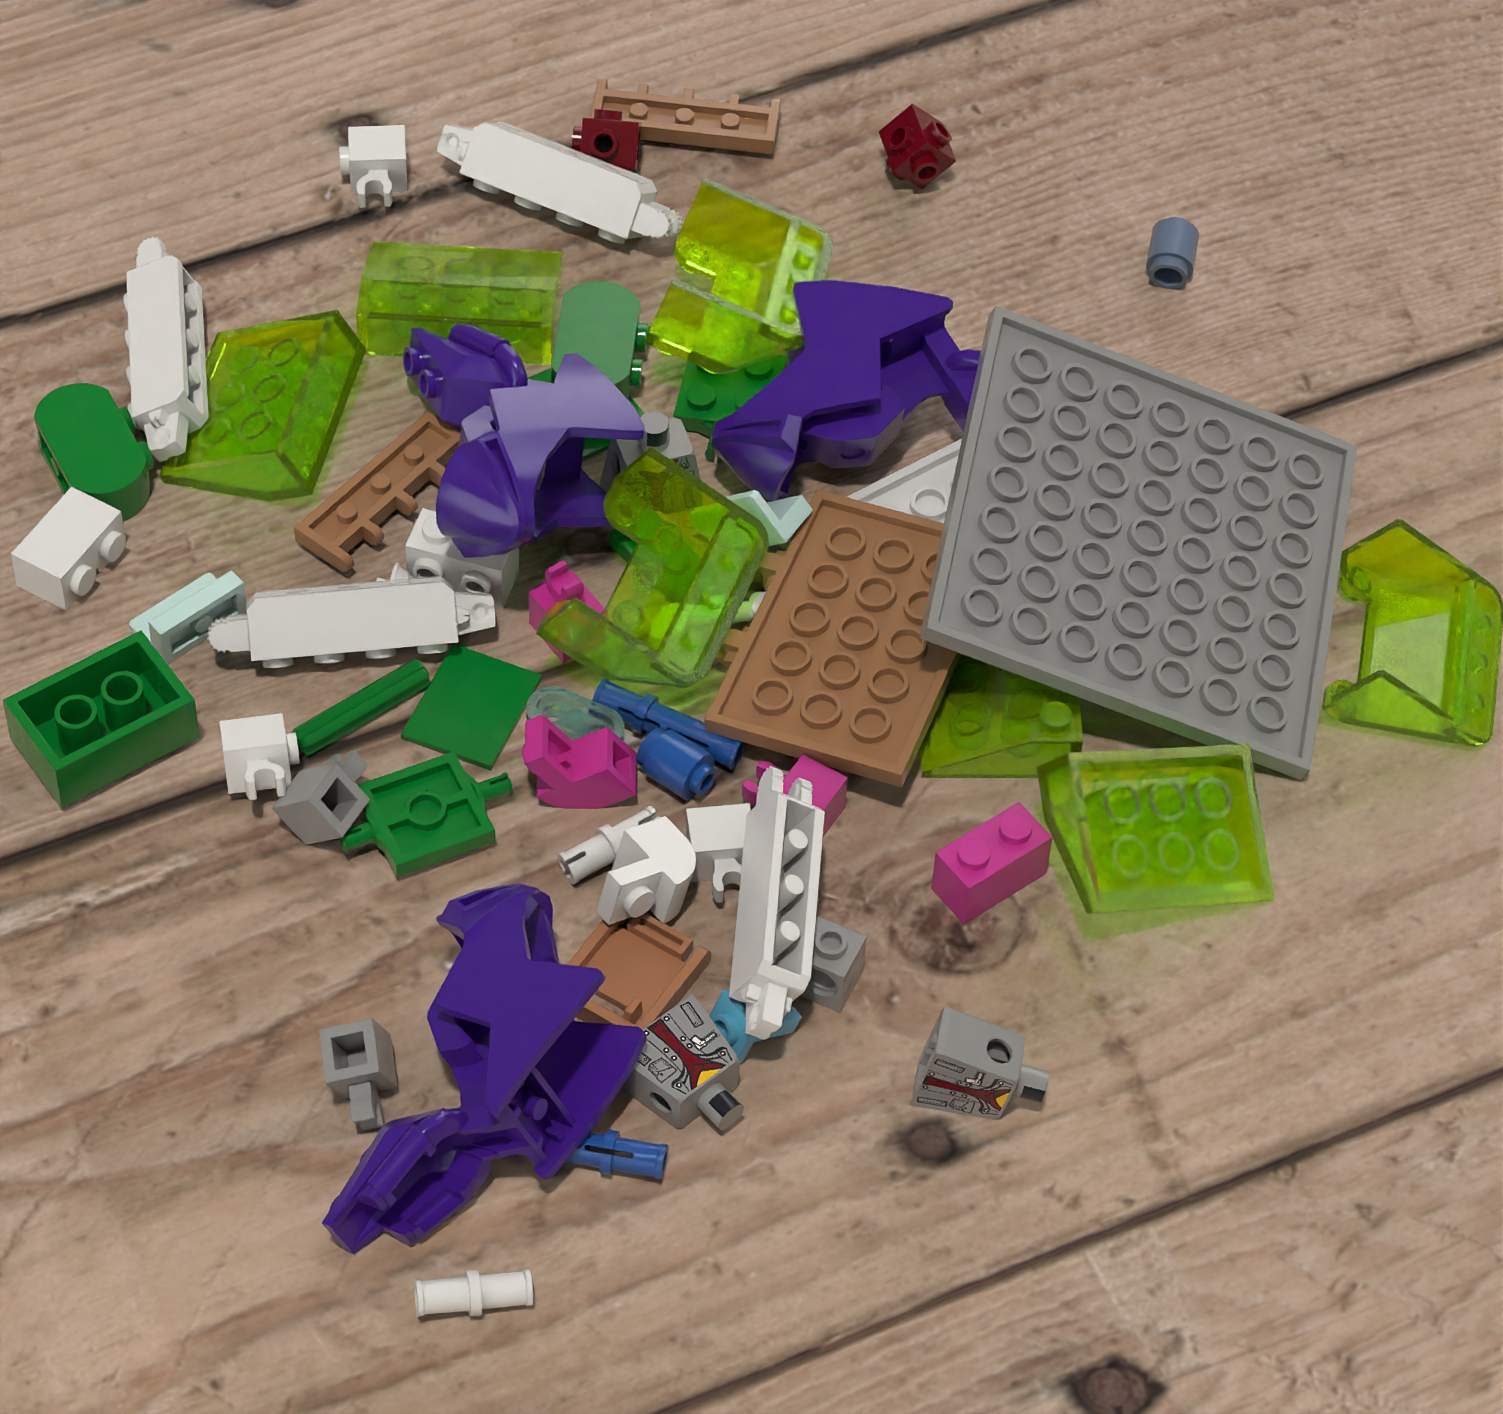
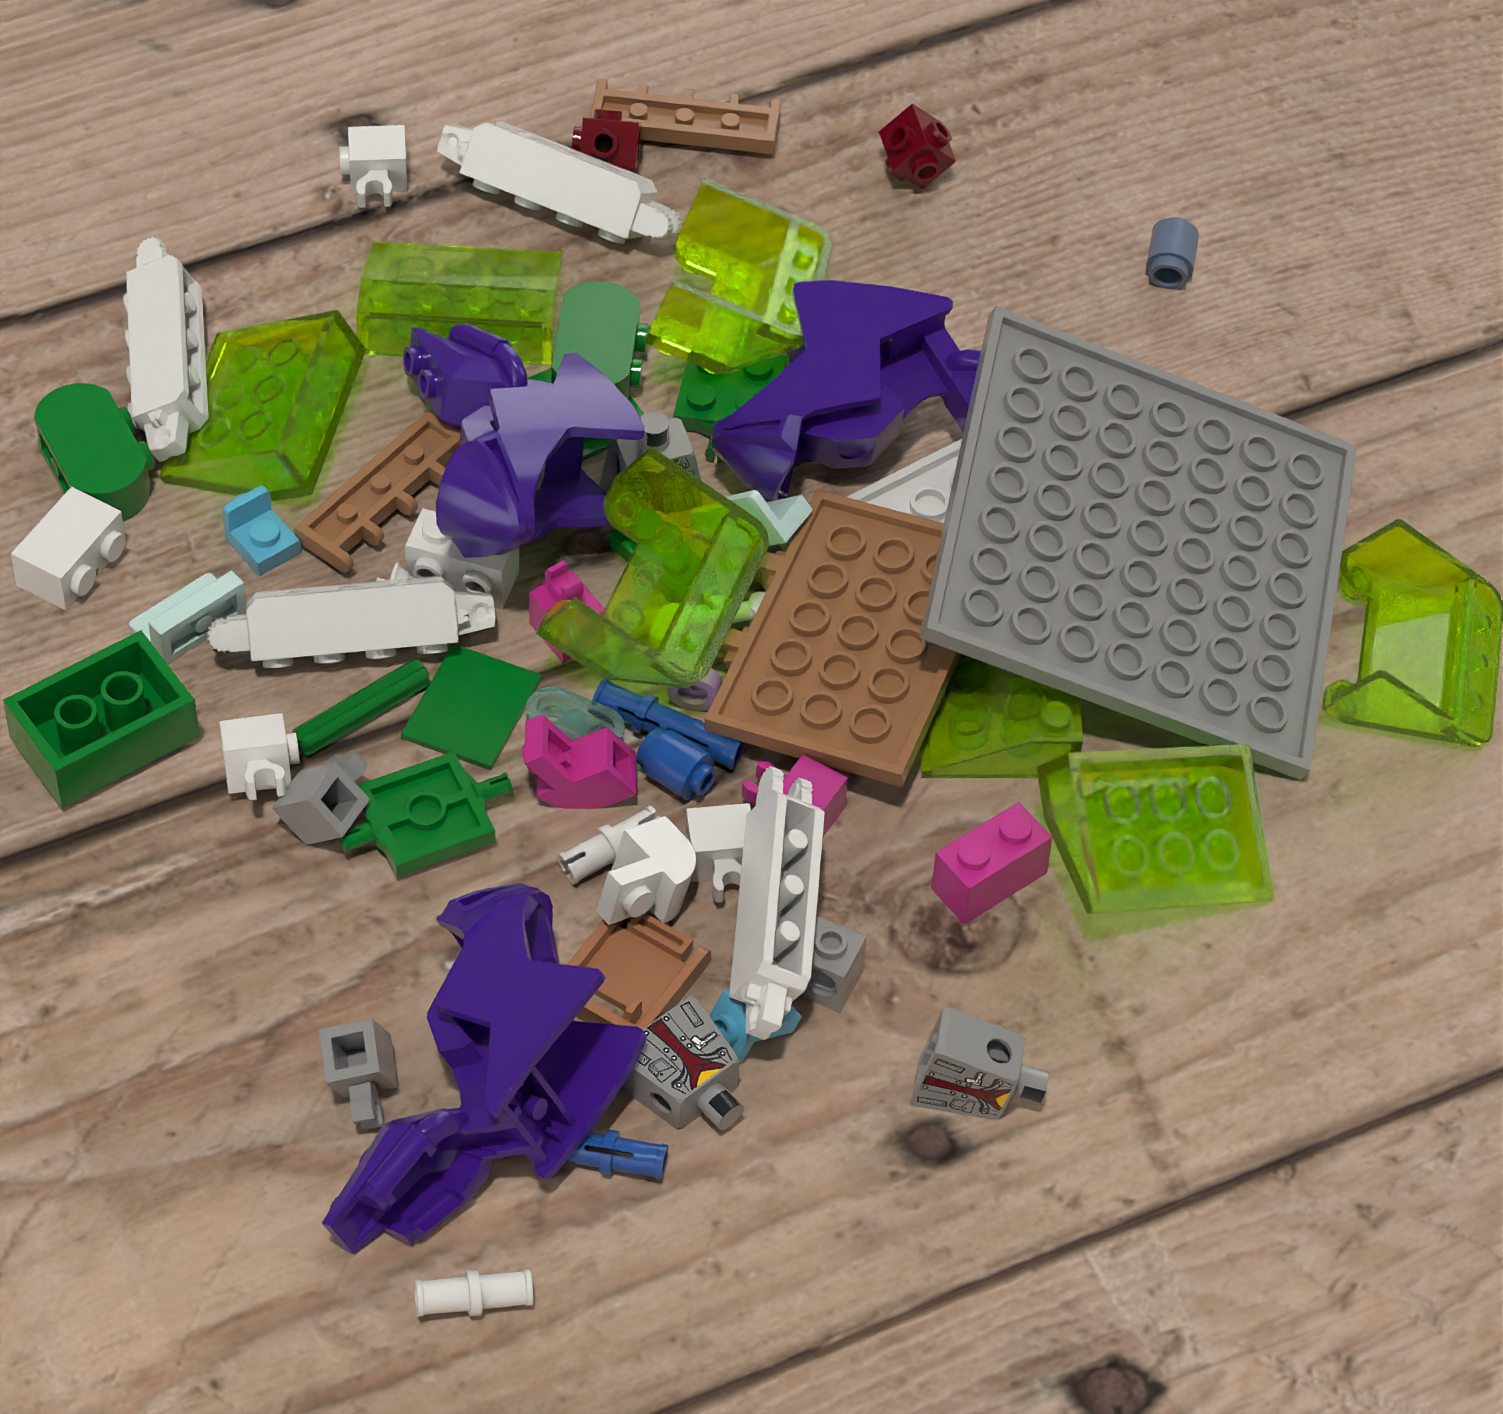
none -> medium azure bracket [222,485,301,576]
none -> lavender tile [667,656,722,711]

